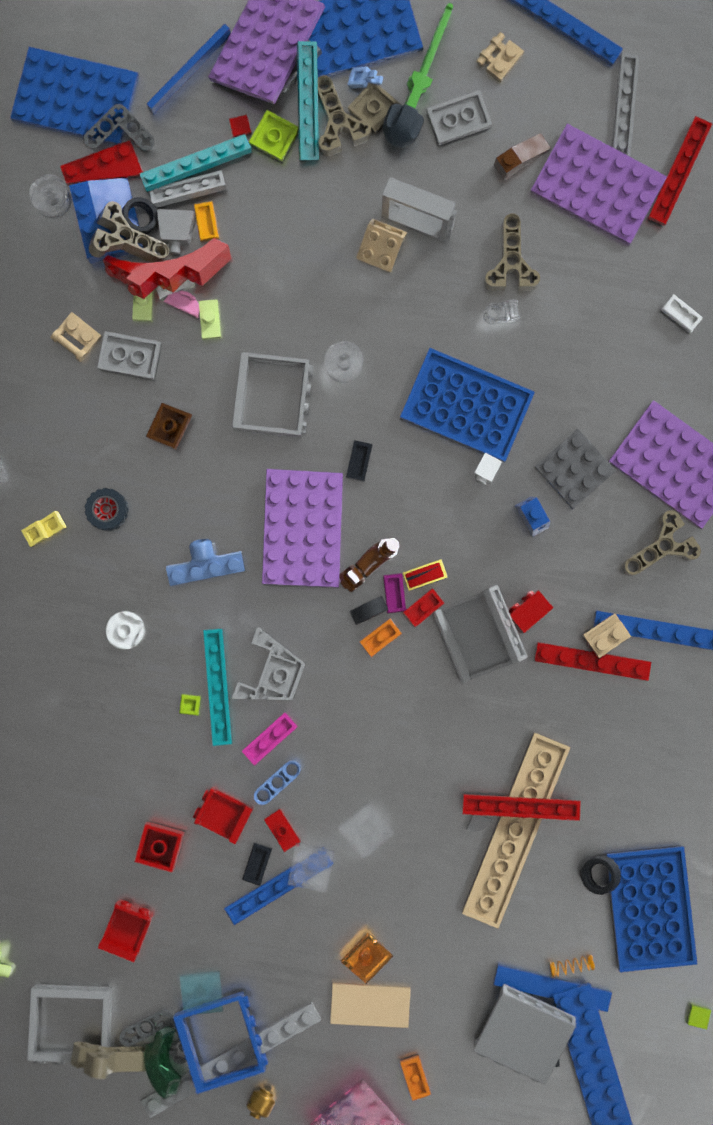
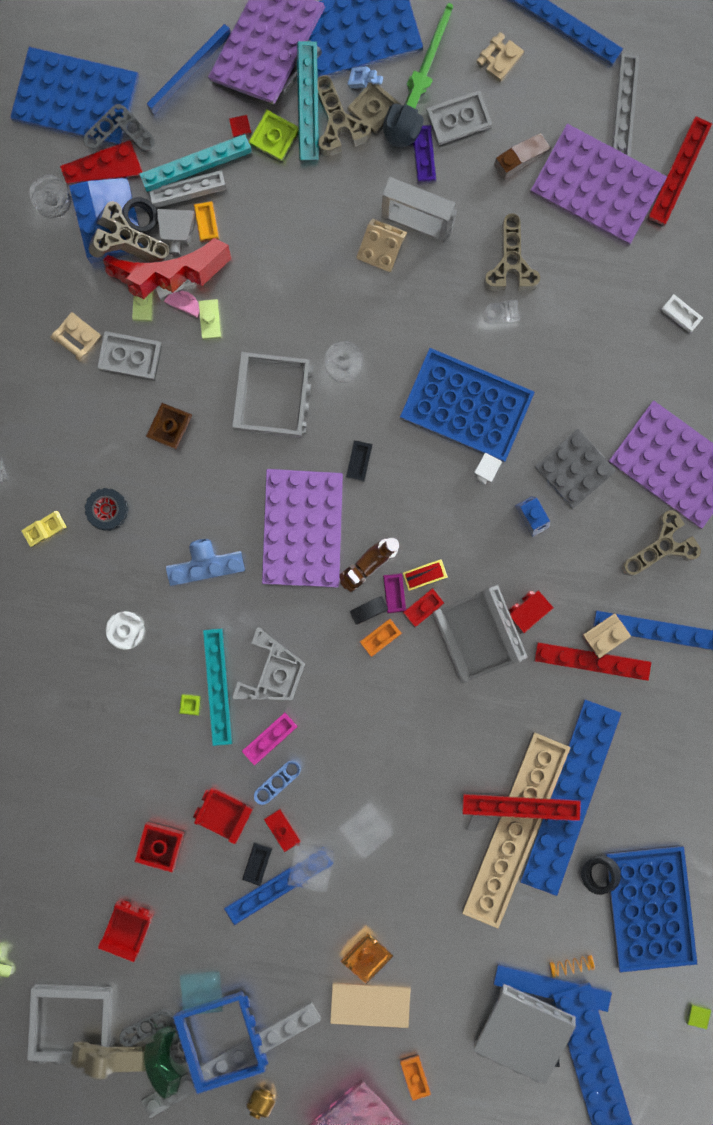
none -> dark purple tile [413,125,436,184]
none -> blue plate [520,699,621,896]

